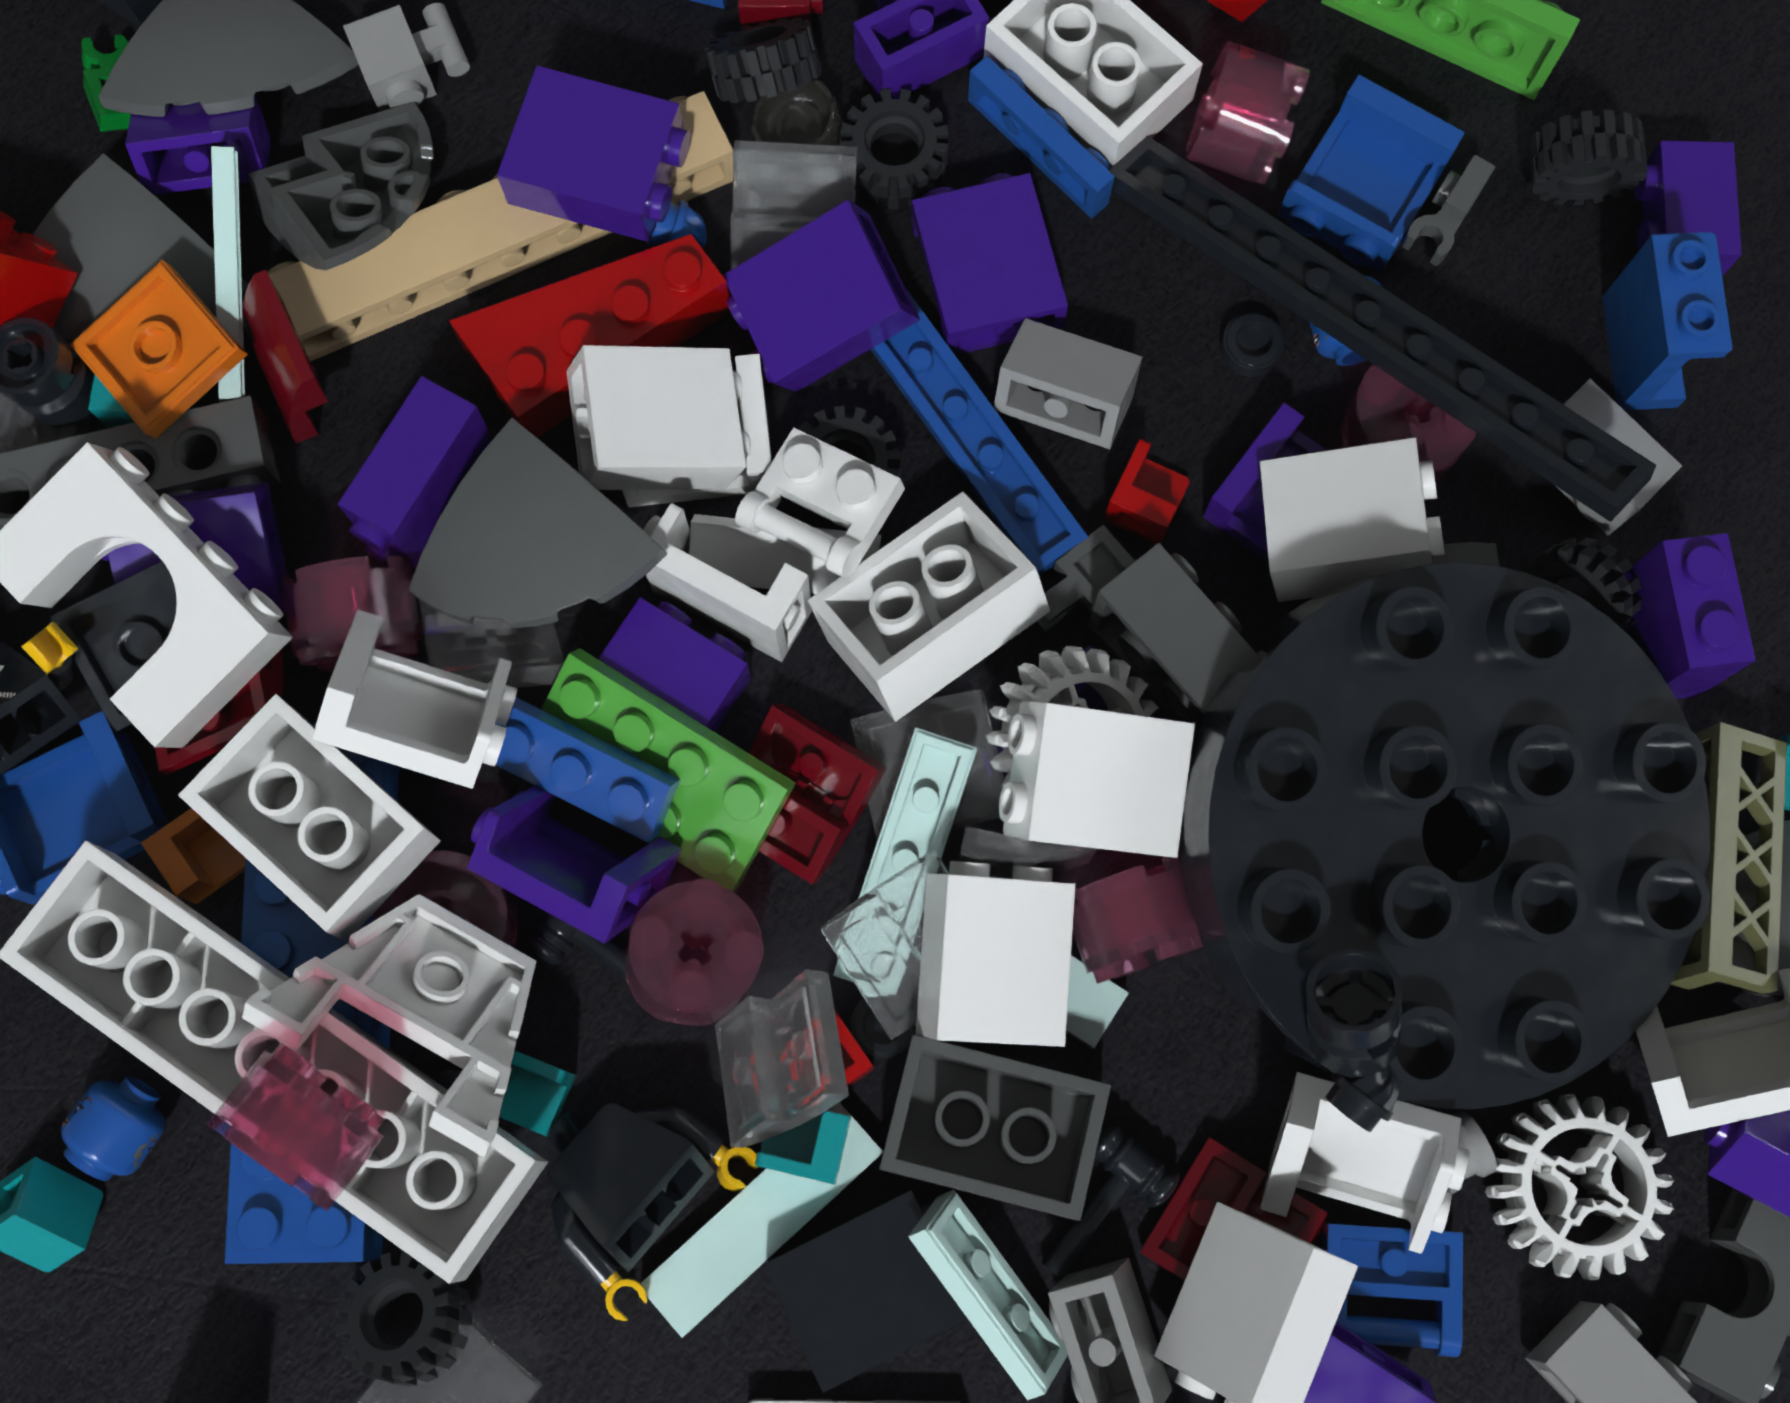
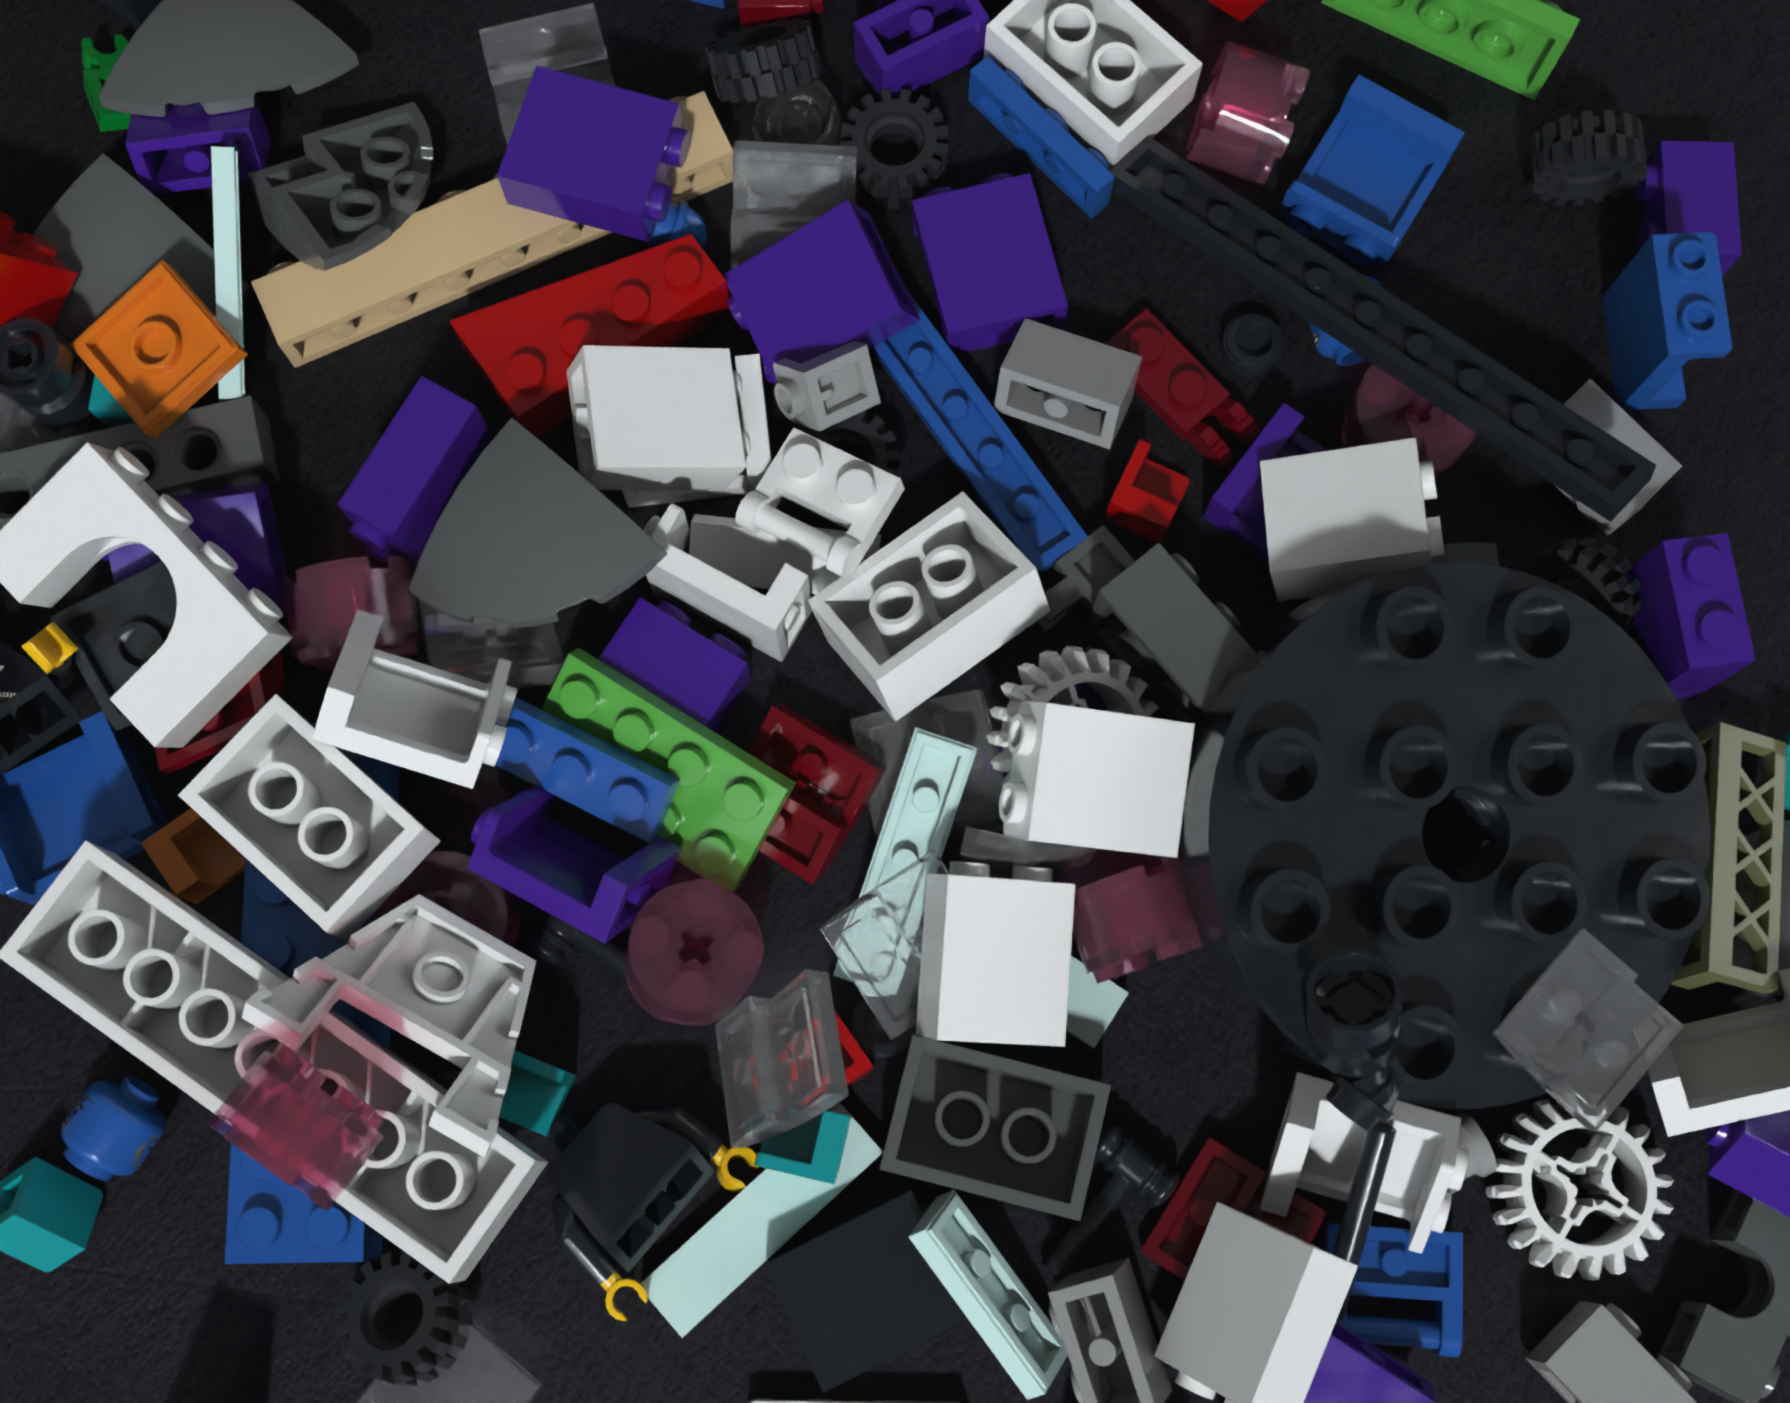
dark red slope [242,270,328,444] -> none
light grey brick [343,3,470,112] -> none
dark grey plate [1402,155,1496,266] -> none
none -> clear slope [479,3,615,146]
none -> light grey bracket [773,341,881,431]
none -> dark red hinge [1105,308,1261,468]
none -> black bar [1333,1121,1396,1321]
none -> clear slope [1493,928,1684,1131]

